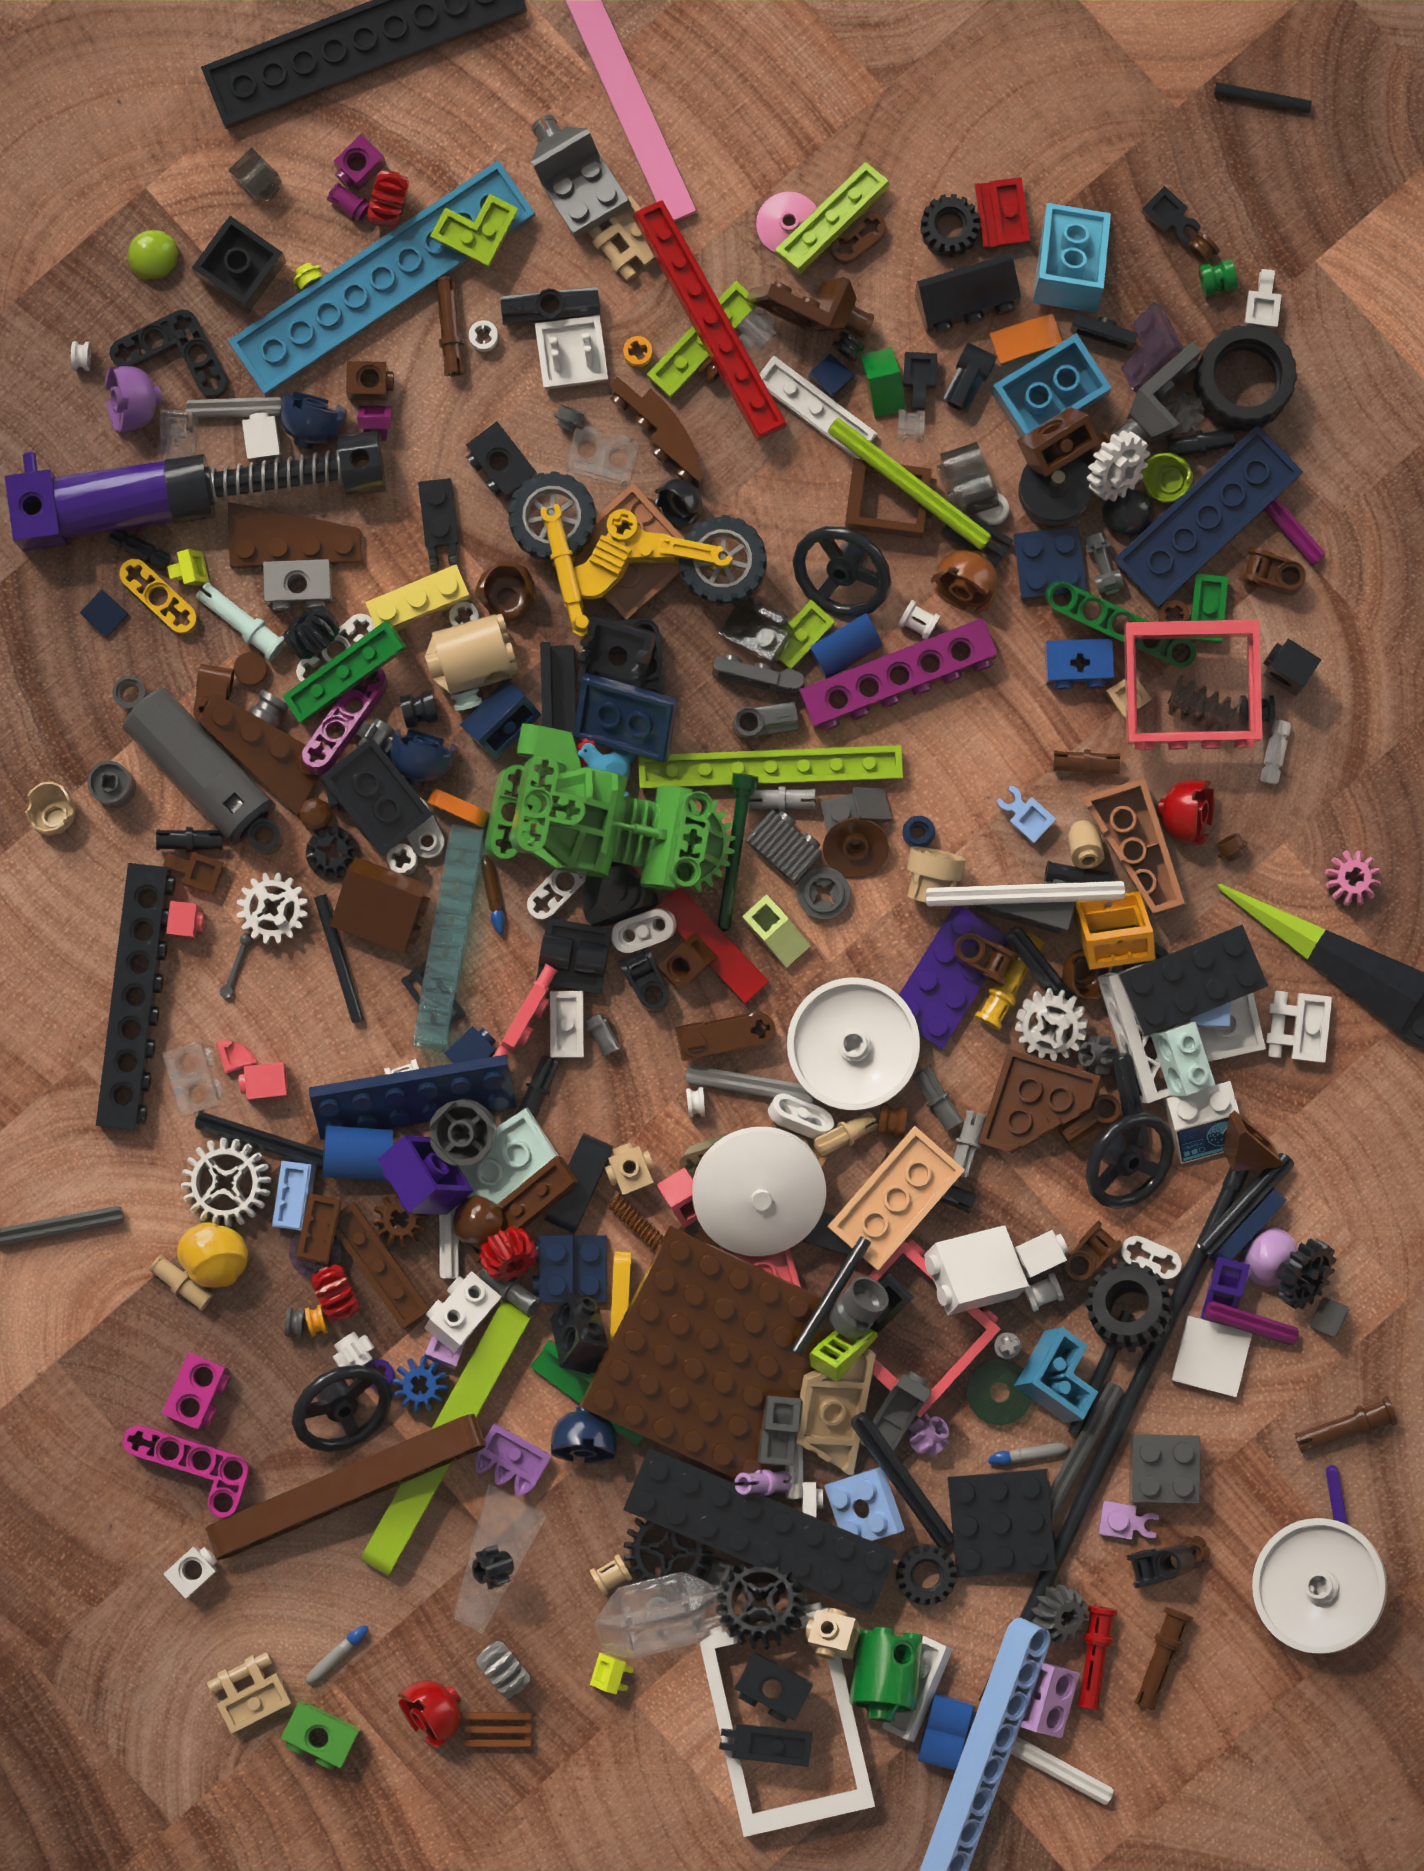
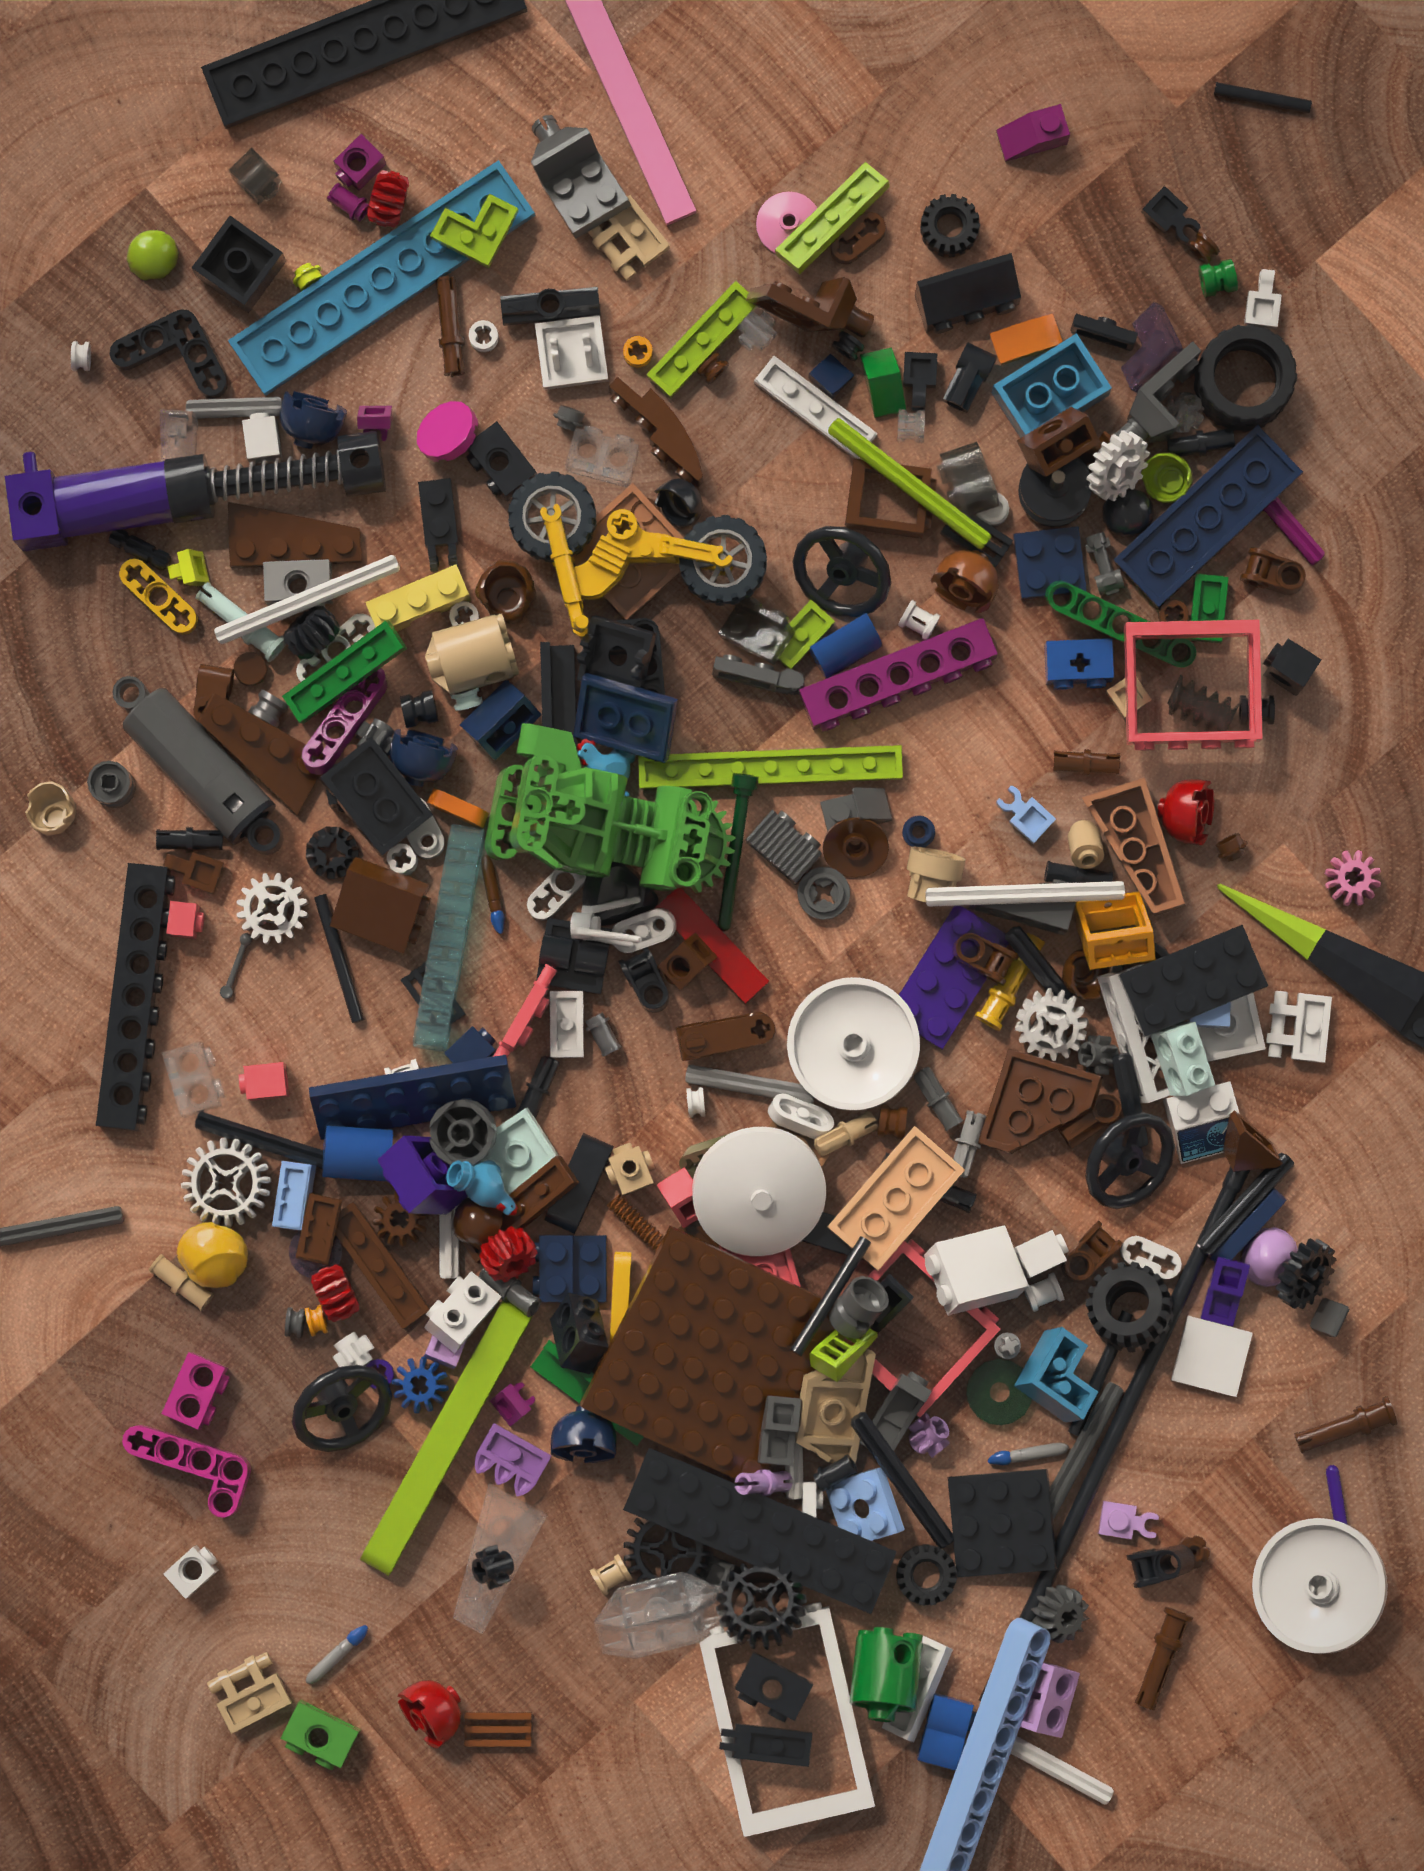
dark blue slope [80,589,128,638] -> none
medium lavender cylinder [105,366,161,432] -> none
reddish brown beam [205,1414,487,1560] -> none
coral tile [216,1041,258,1074] -> none
reddish brown tile [299,797,333,831] -> none
reddish brown brick [346,361,394,401] -> none
light grey gear [476,1641,530,1698] -> none
neon yellow tile [590,1652,634,1695] -> none
red tile [632,200,787,441] -> none
dark grey piece [732,702,799,740] -> none
yellowish green slope [742,894,811,968] -> none
light grey pin [749,786,816,813] -> none
tan brick [806,1608,861,1660] -> none
red plate [974,177,1031,250] -> none
medium azure slope [1032,203,1111,313] -> none
red pin [1077,1605,1118,1710] -> none
dark grey brick [1129,1434,1200,1503] -> none
magenta axle [1204,1302,1299,1345] -> none
white axle [1260,720,1291,785] -> none
none -> white axle [214,555,400,644]
none -> dark pink tile [417,401,478,462]
none -> dark azure animal [446,1160,518,1216]
none -> magenta tile [490,1382,535,1427]
none -> white plant [570,897,641,948]
none -> black pin [813,1454,858,1492]
none -> magenta slope [996,104,1070,162]

